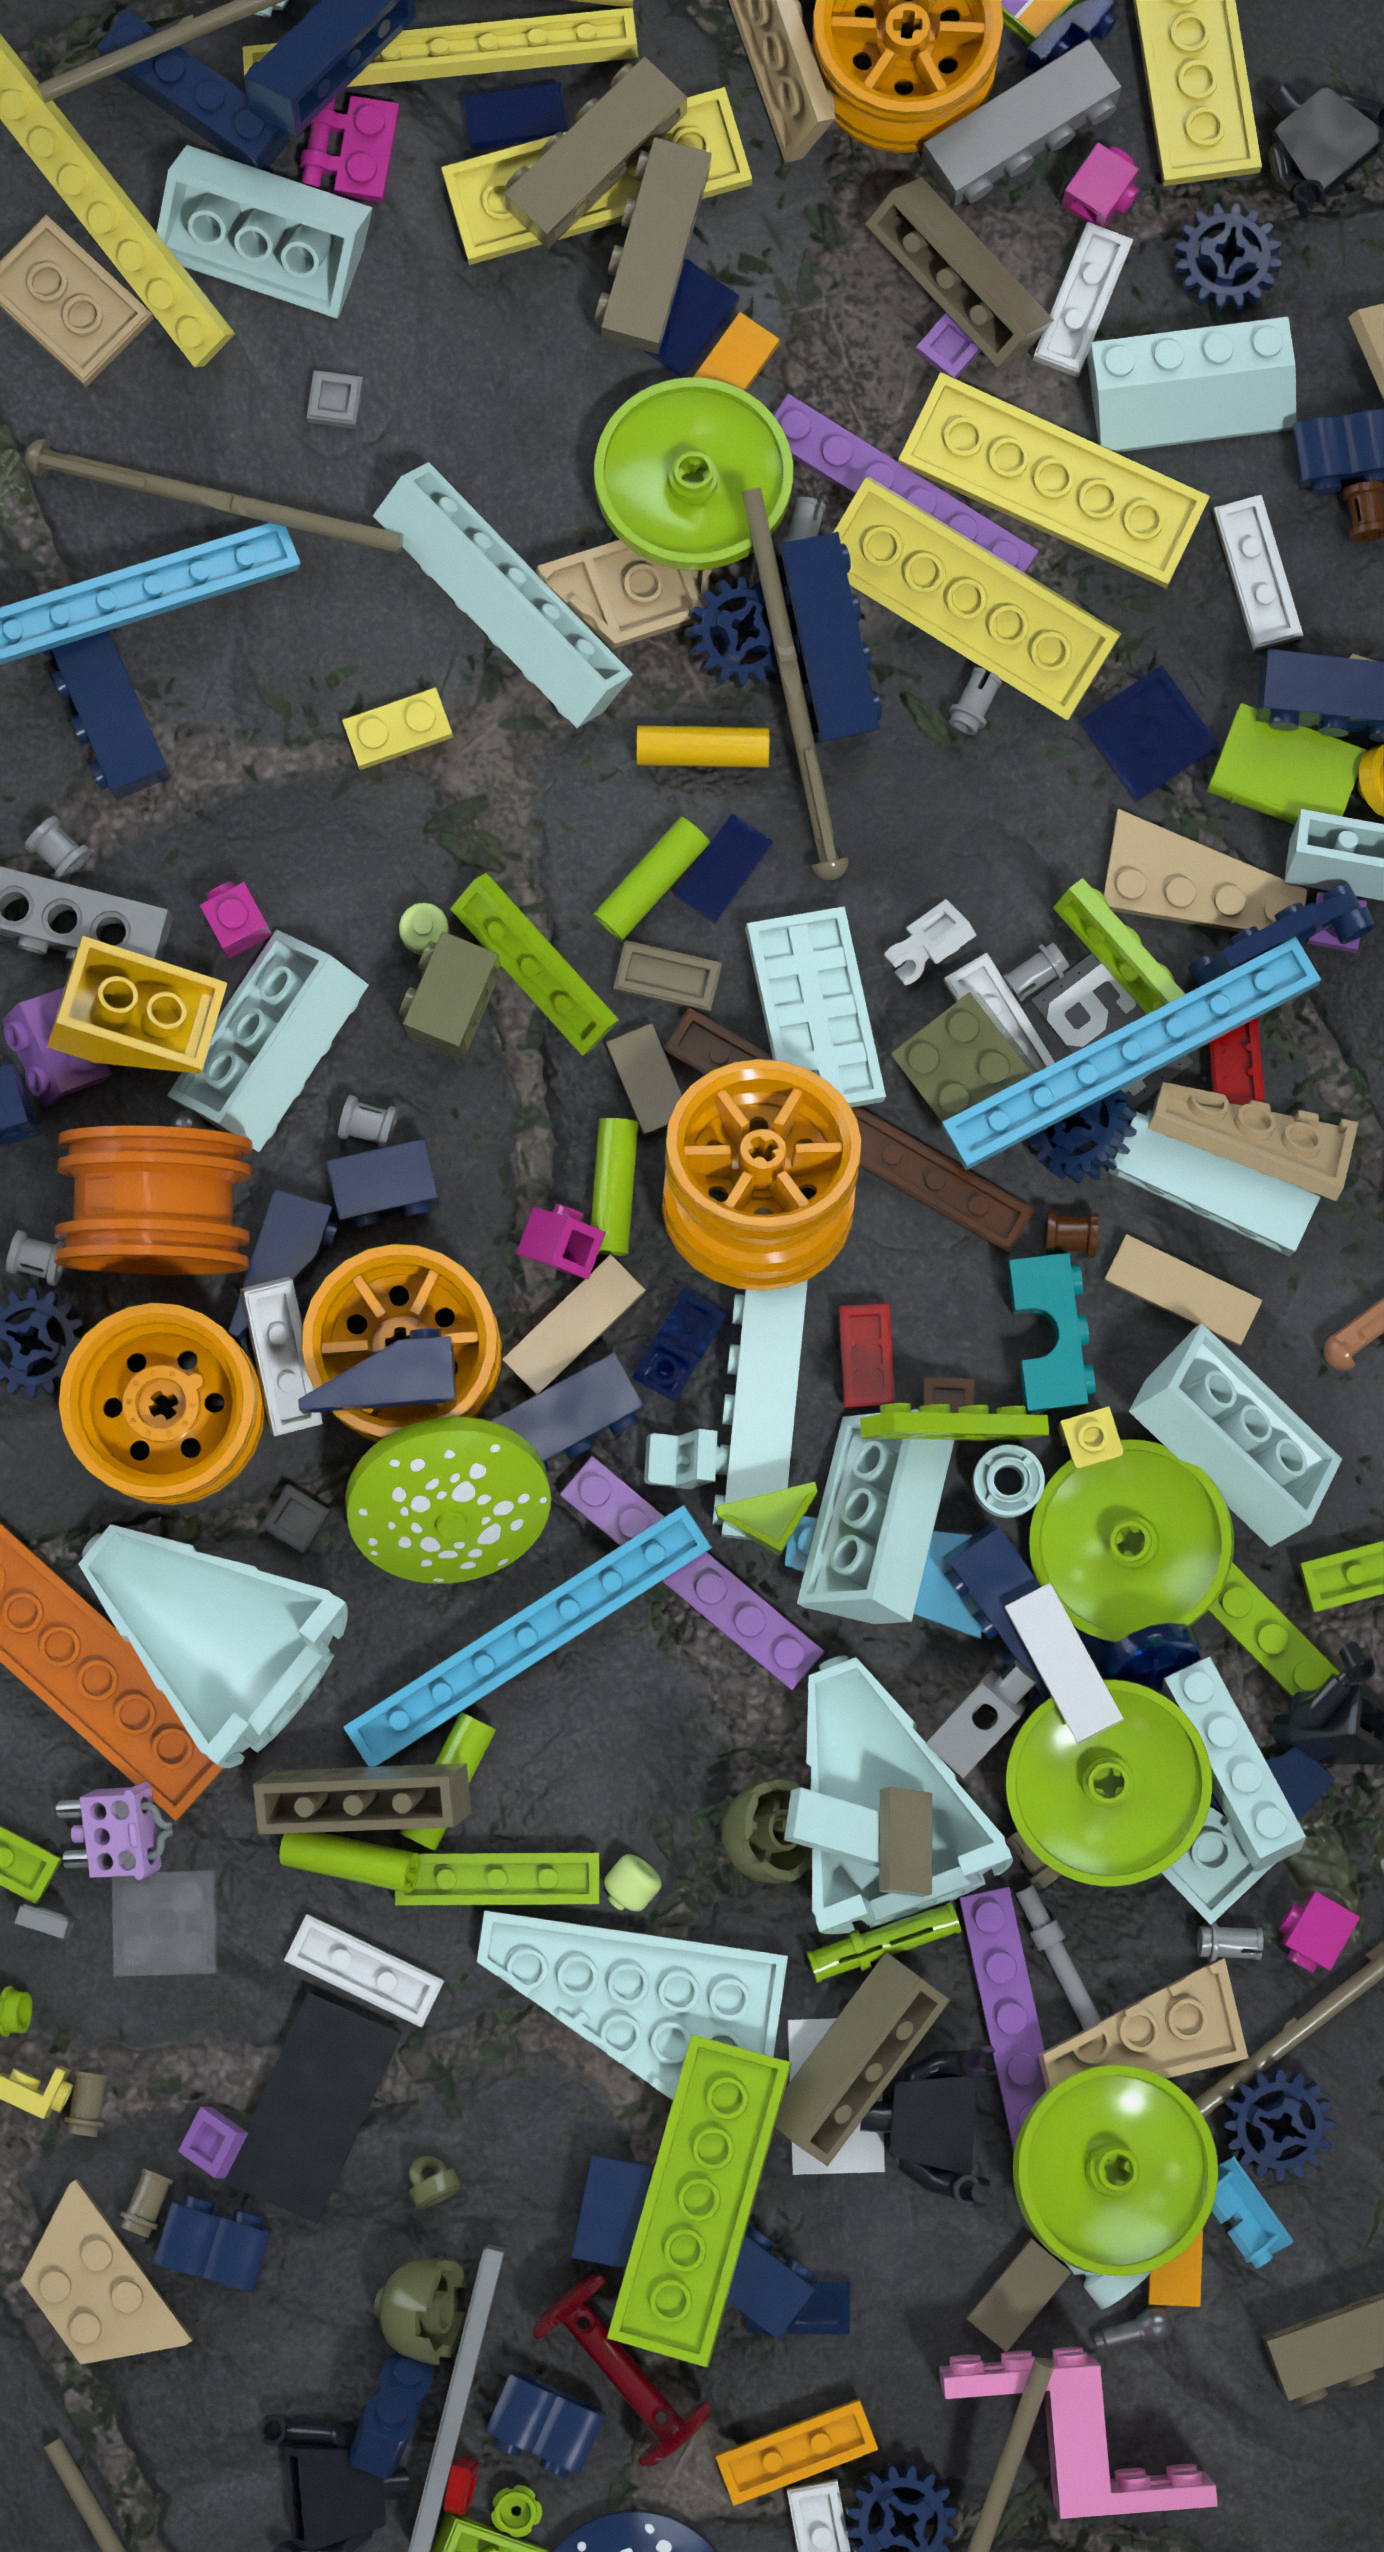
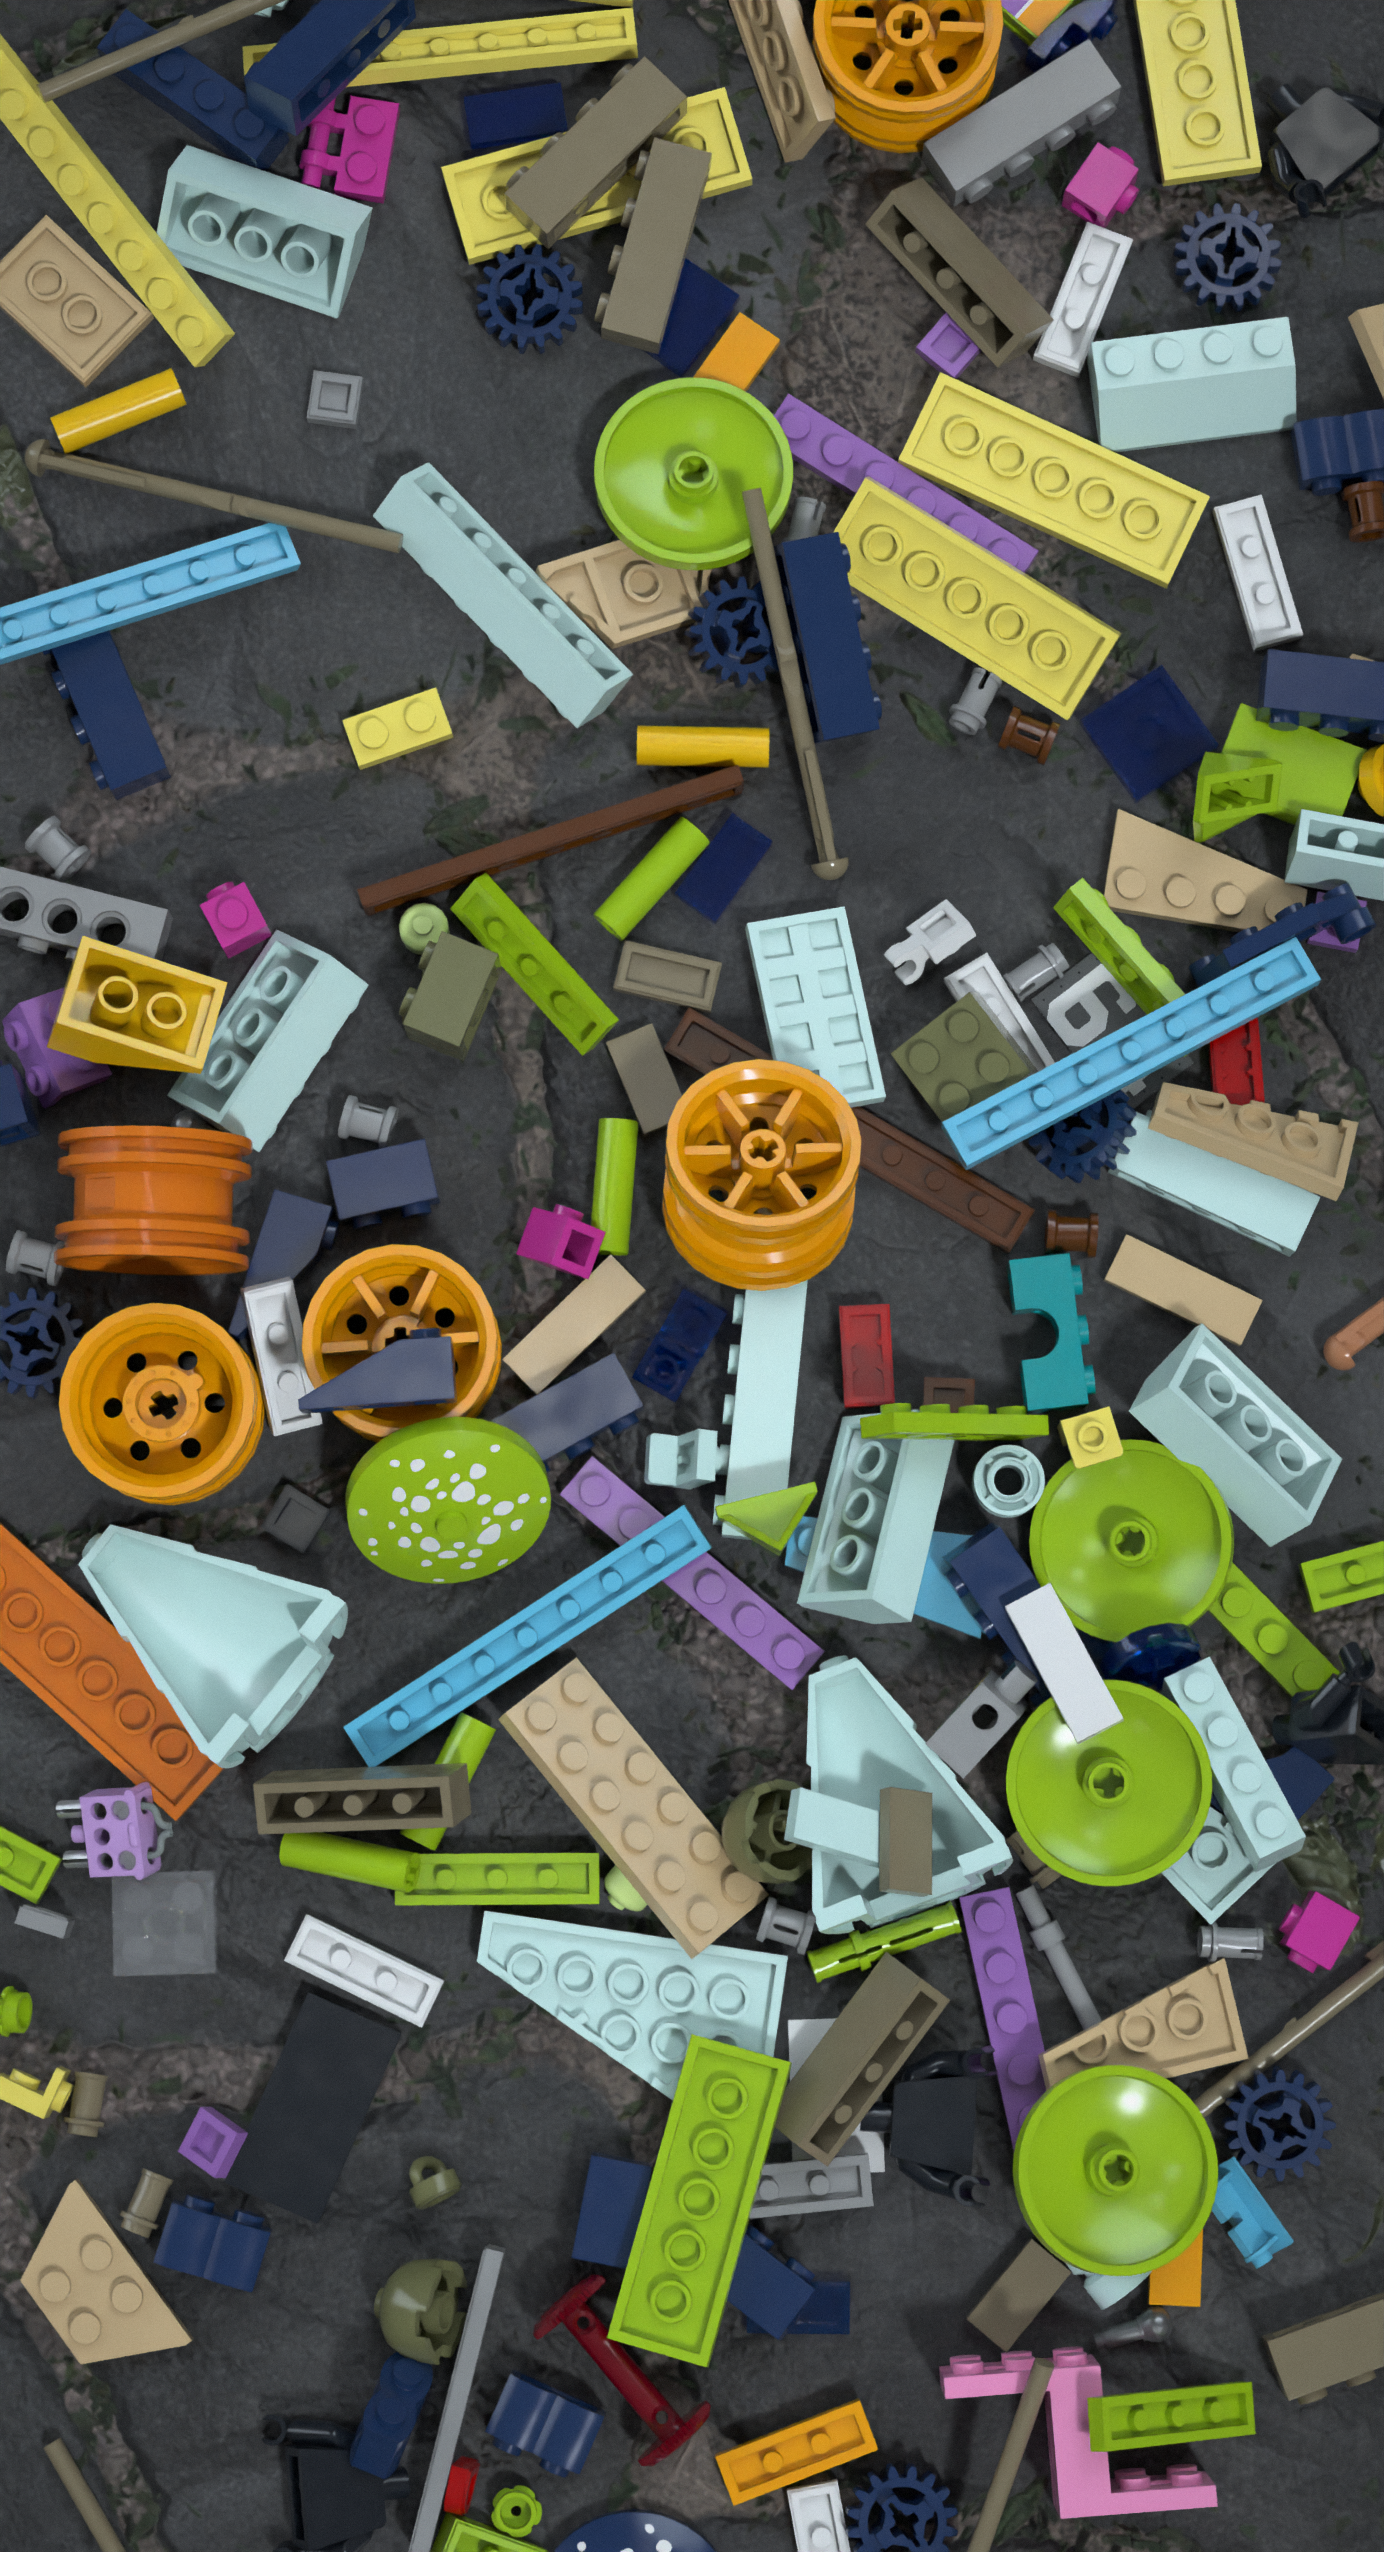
none -> yellow piece [50,368,187,454]
none -> reddish brown tile [357,765,744,916]
none -> dark blue gear [477,244,583,354]
none -> tan plate [498,1657,769,1959]
none -> light grey plate [749,2153,874,2219]
none -> light grey bush [755,1896,816,1955]
none -> reddish brown bush [998,706,1061,766]
none -> lime plate [1087,2381,1256,2452]
none -> lime slope [1193,752,1282,844]

